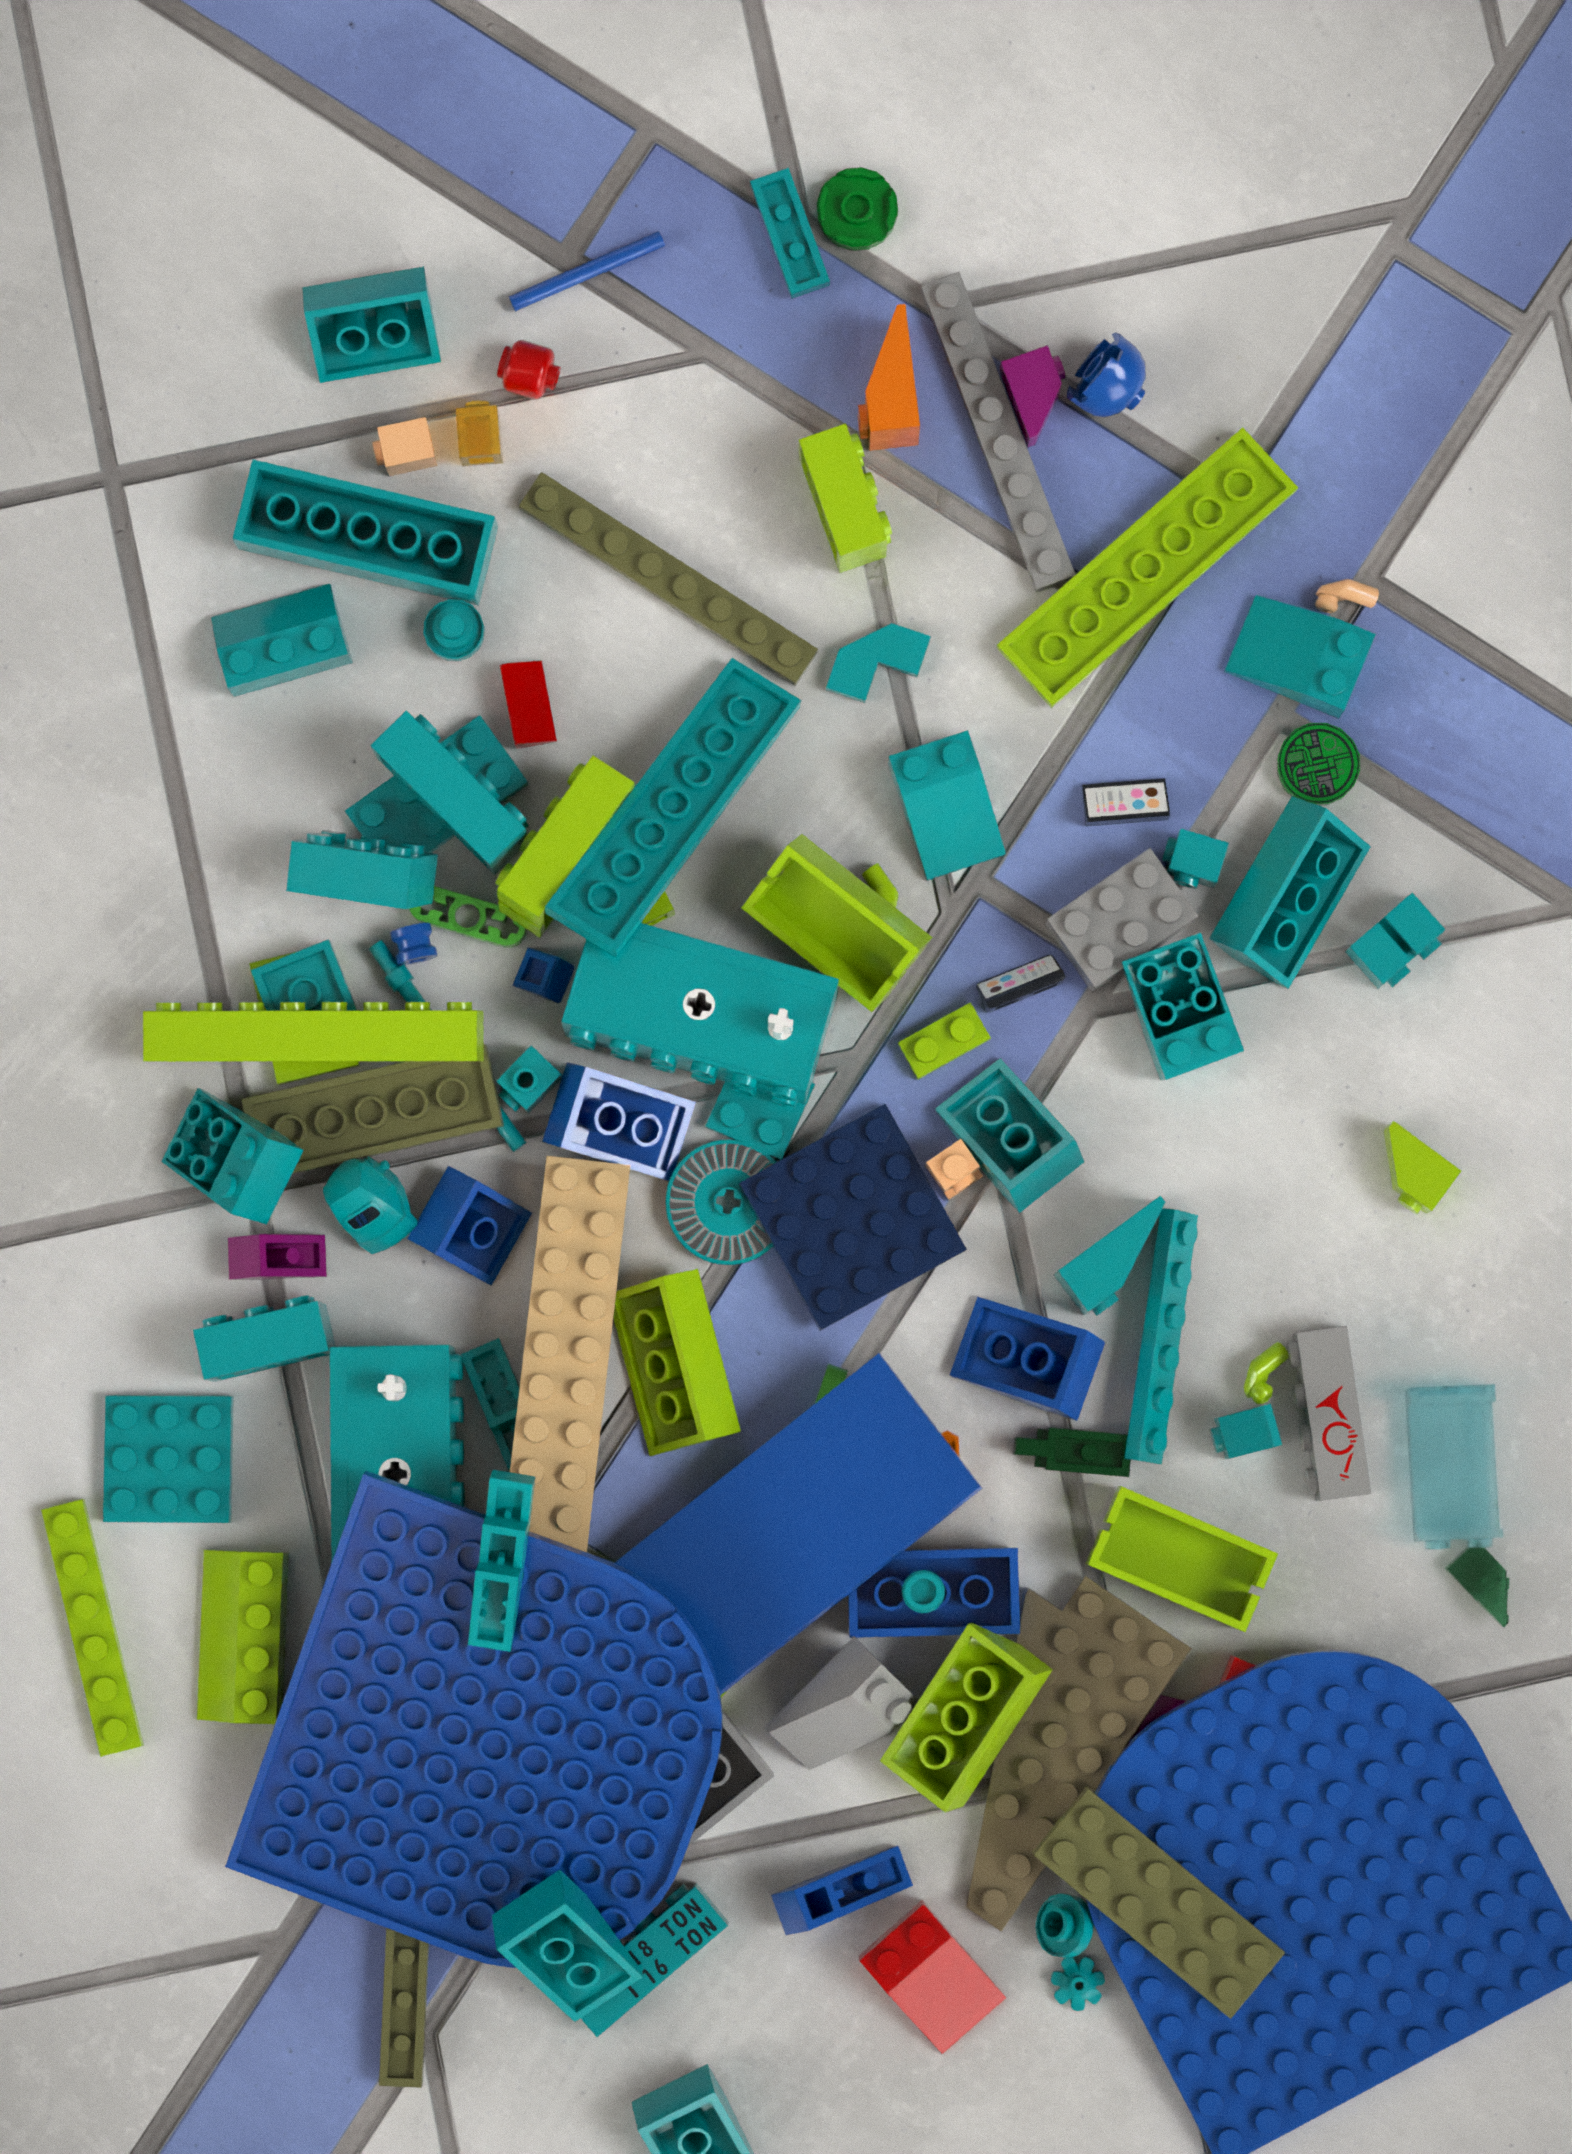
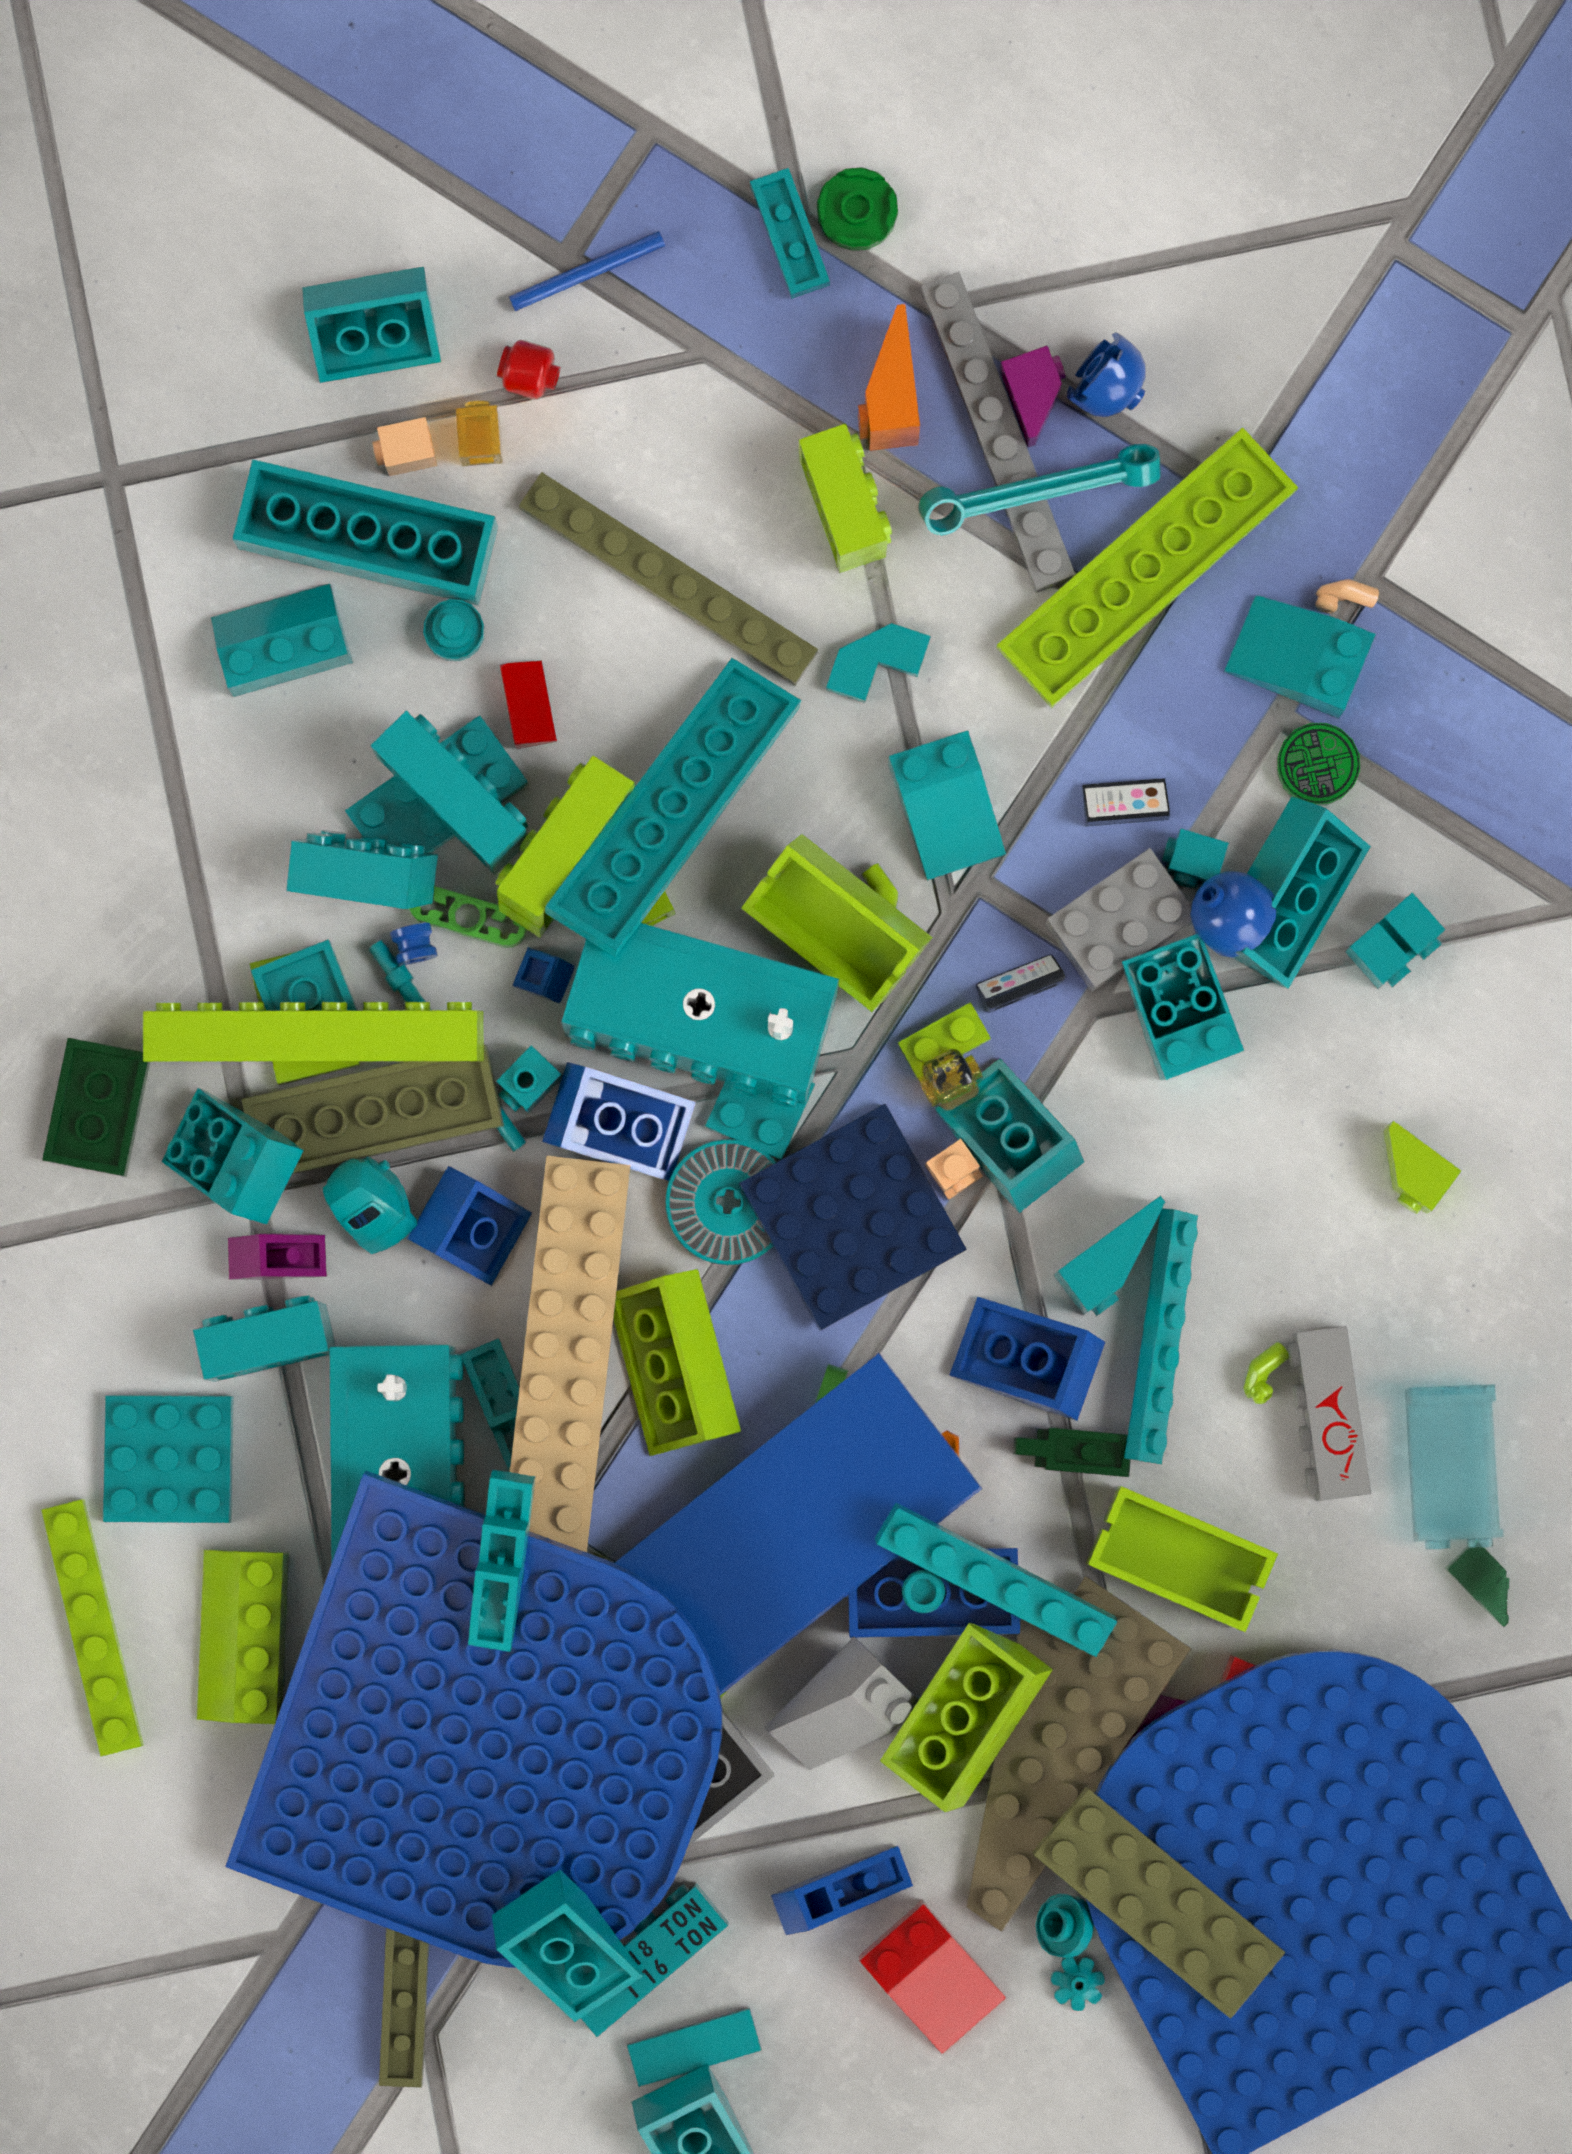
teal slope [1210,1404,1282,1459] -> none
none -> dark green plate [42,1038,150,1177]
none -> teal tile [627,2008,762,2087]
none -> teal plate [874,1503,1118,1657]
none -> teal piece [918,444,1161,536]
none -> clear yellow head [918,1049,983,1111]
none -> blue cylinder [1190,871,1276,958]

